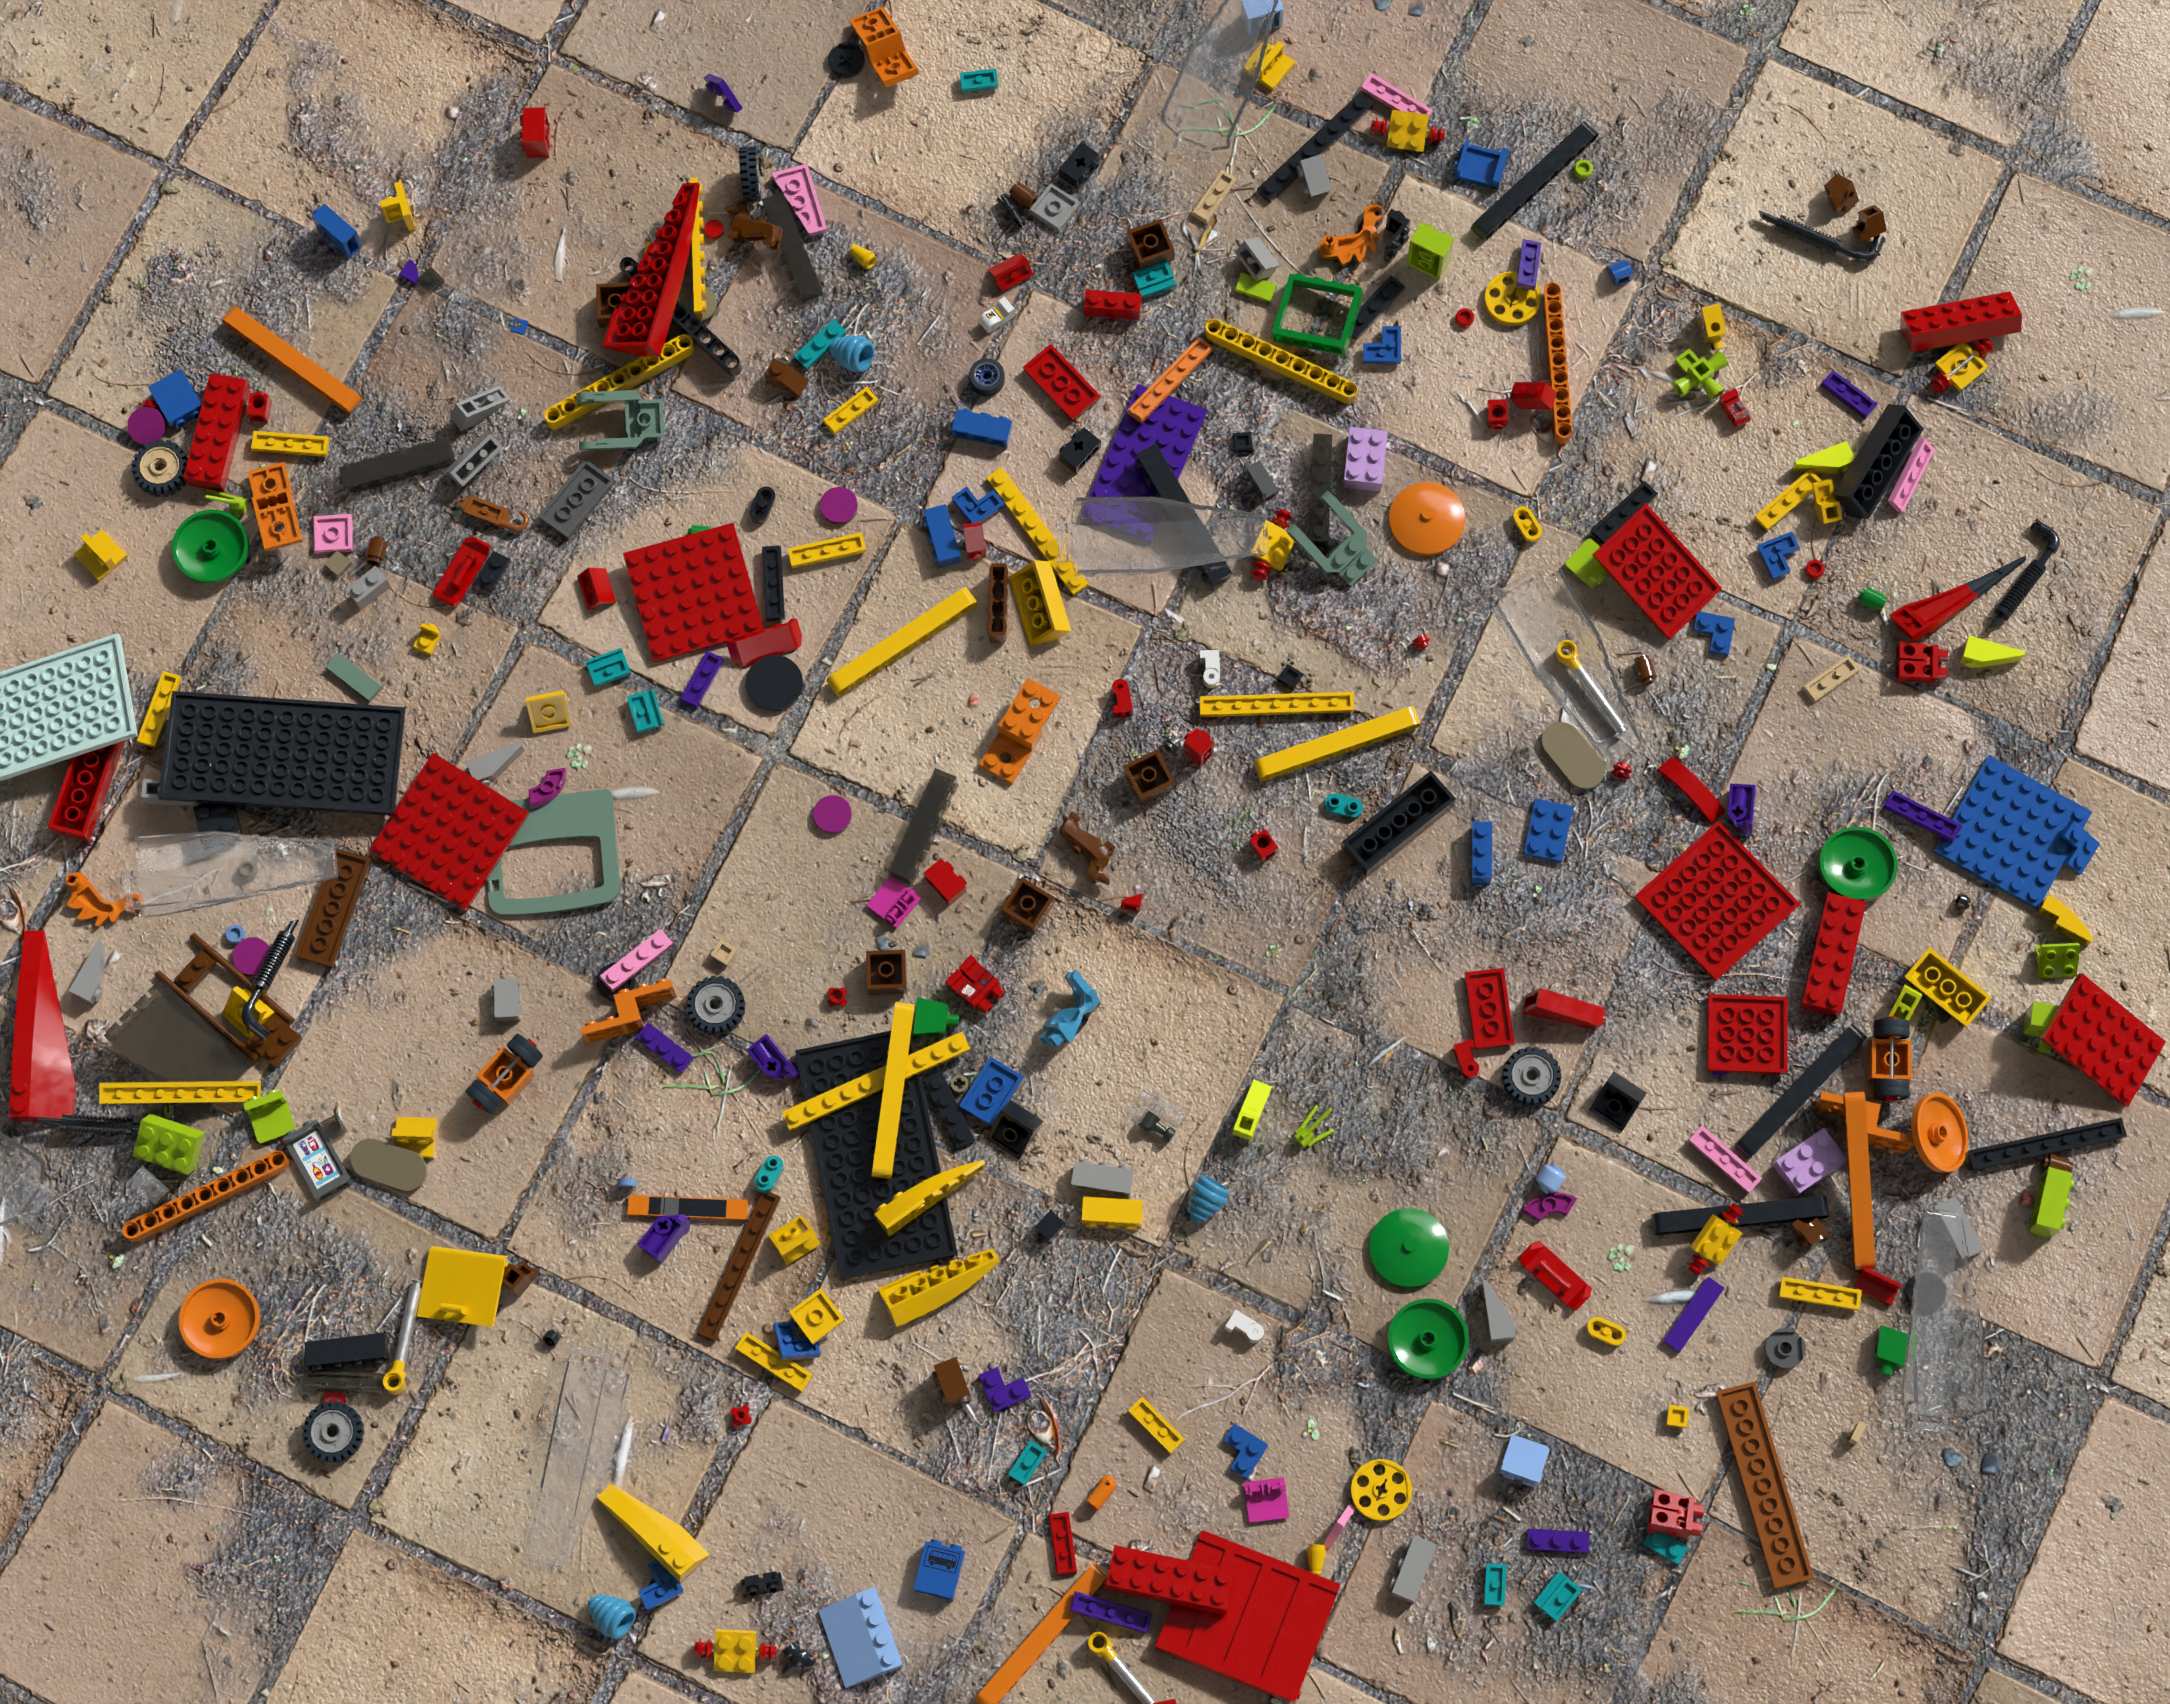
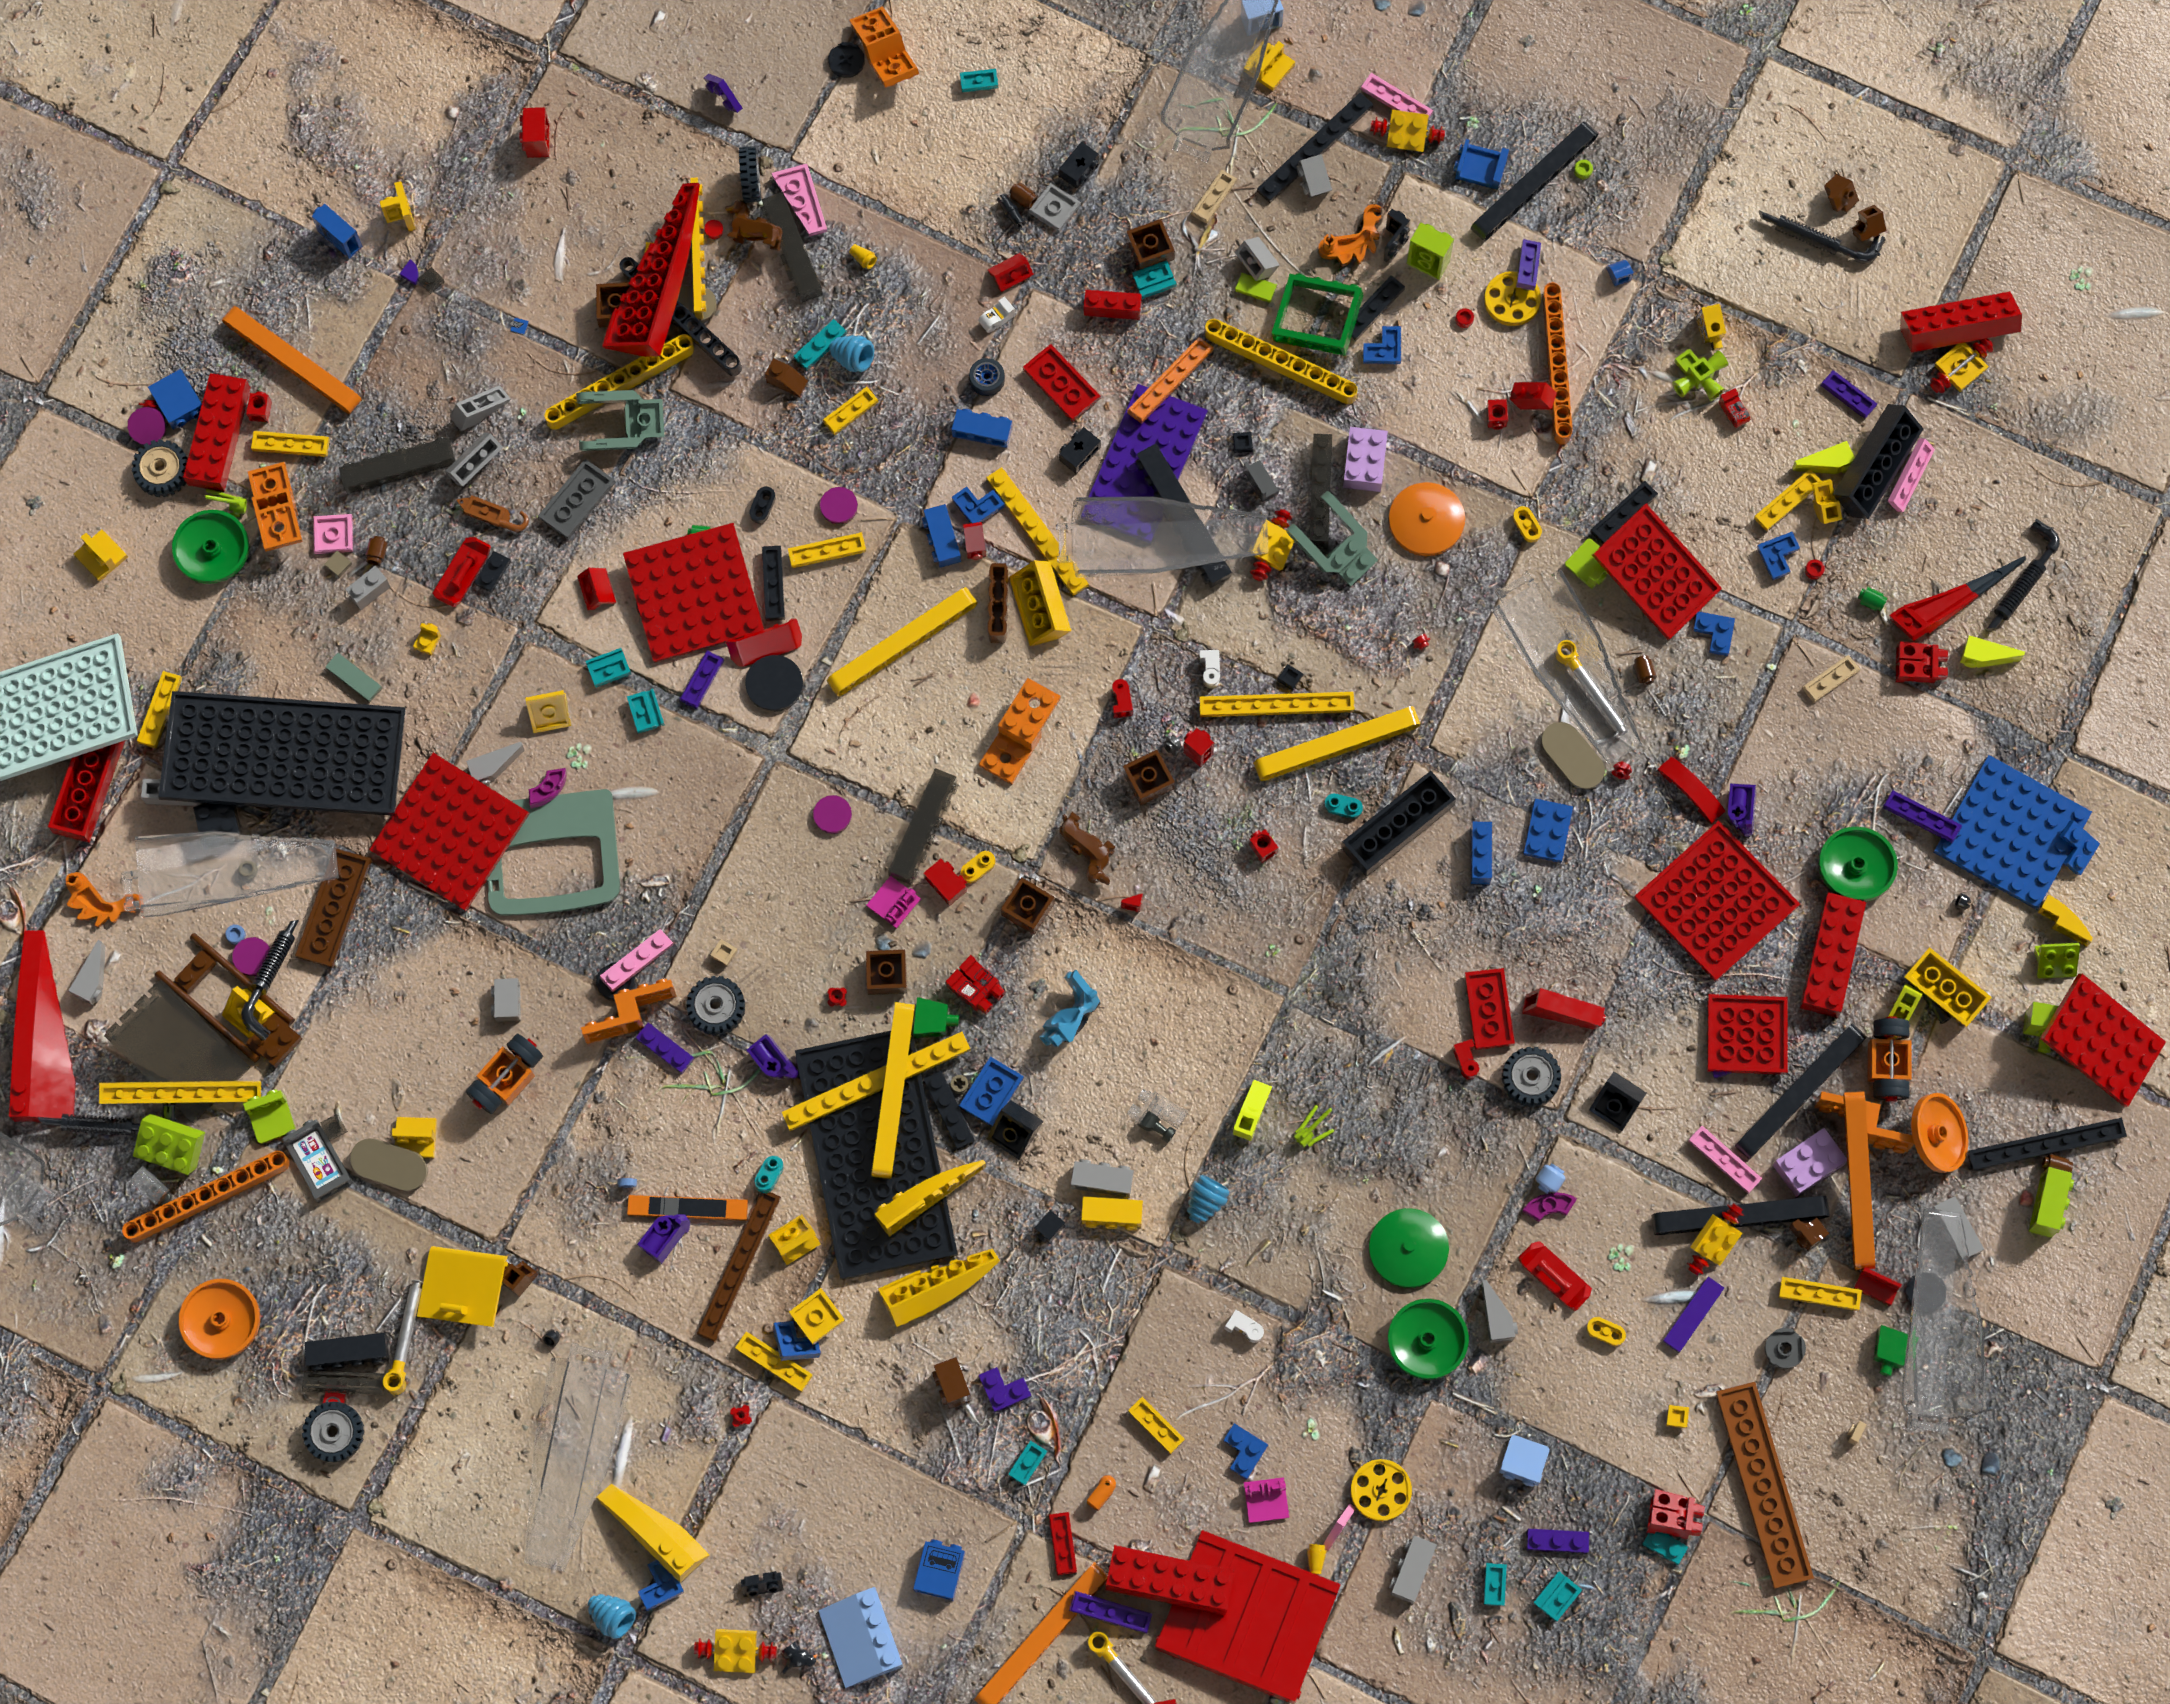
none -> yellow plate [961,851,996,883]

